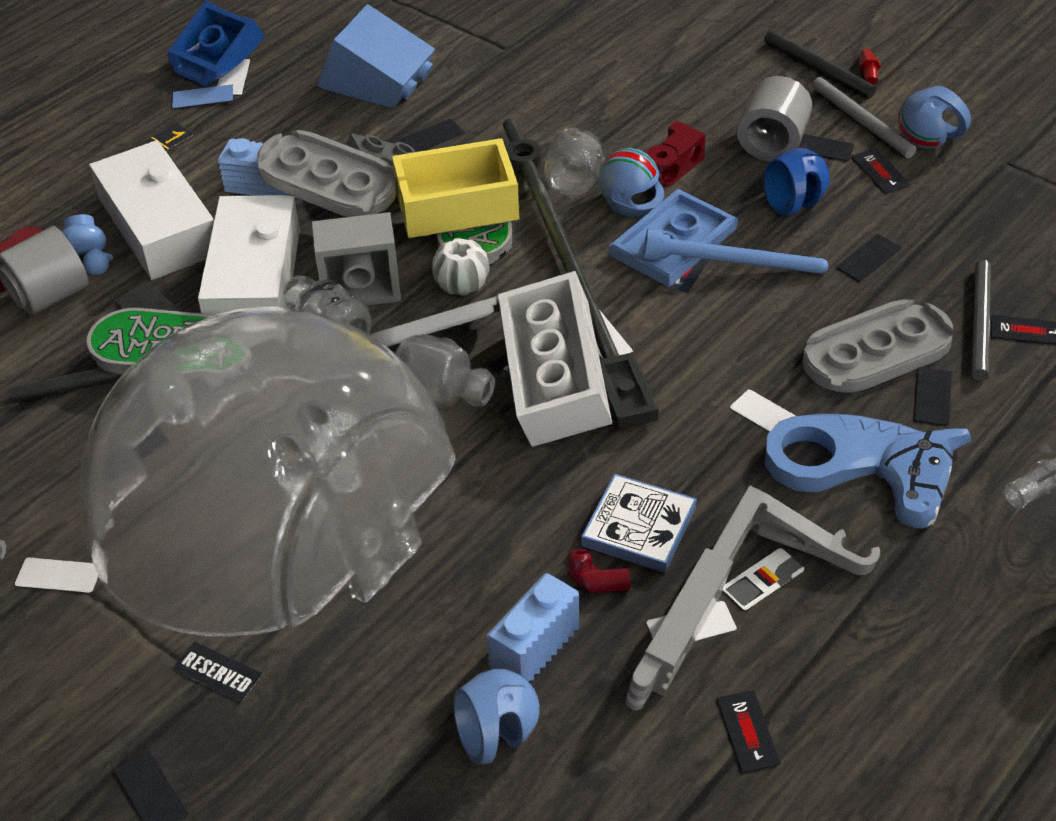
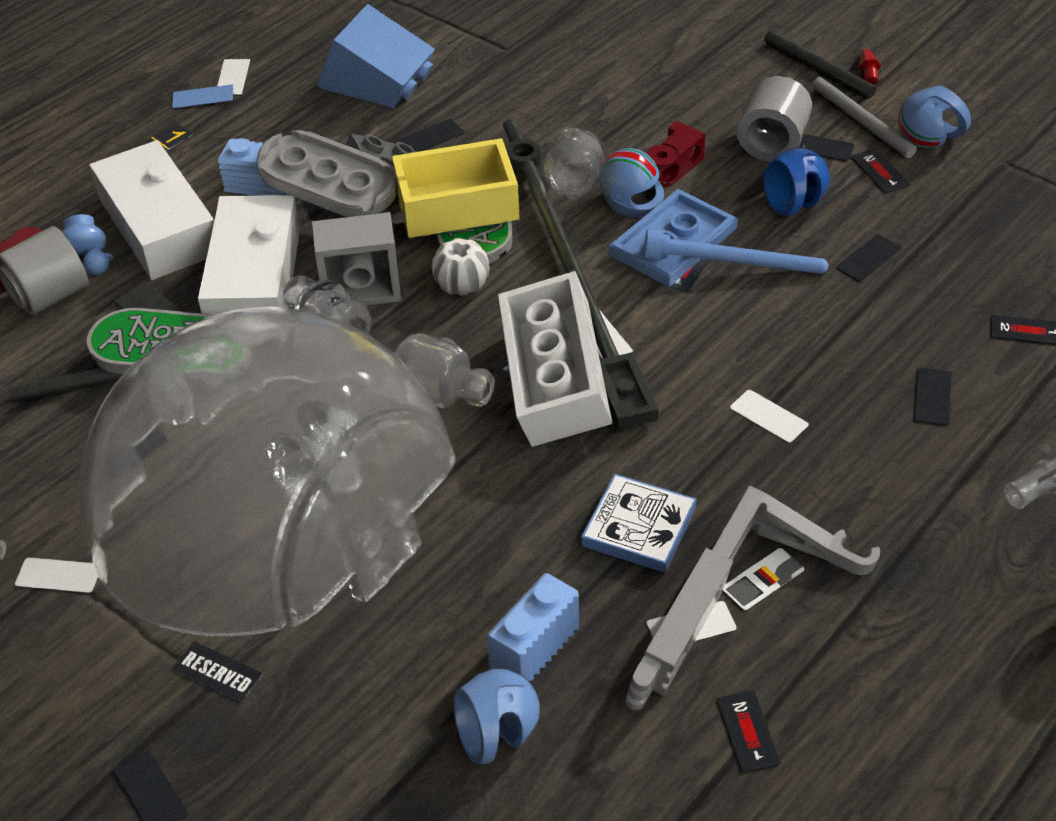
blue slope [167,0,265,86] -> none
light grey tile [346,296,501,356] -> none
dark red arm [566,549,631,594] -> none
medium blue animal [765,414,972,528] -> none
light grey tile [803,299,953,393] -> none
dark grey bar [972,260,991,381] -> none

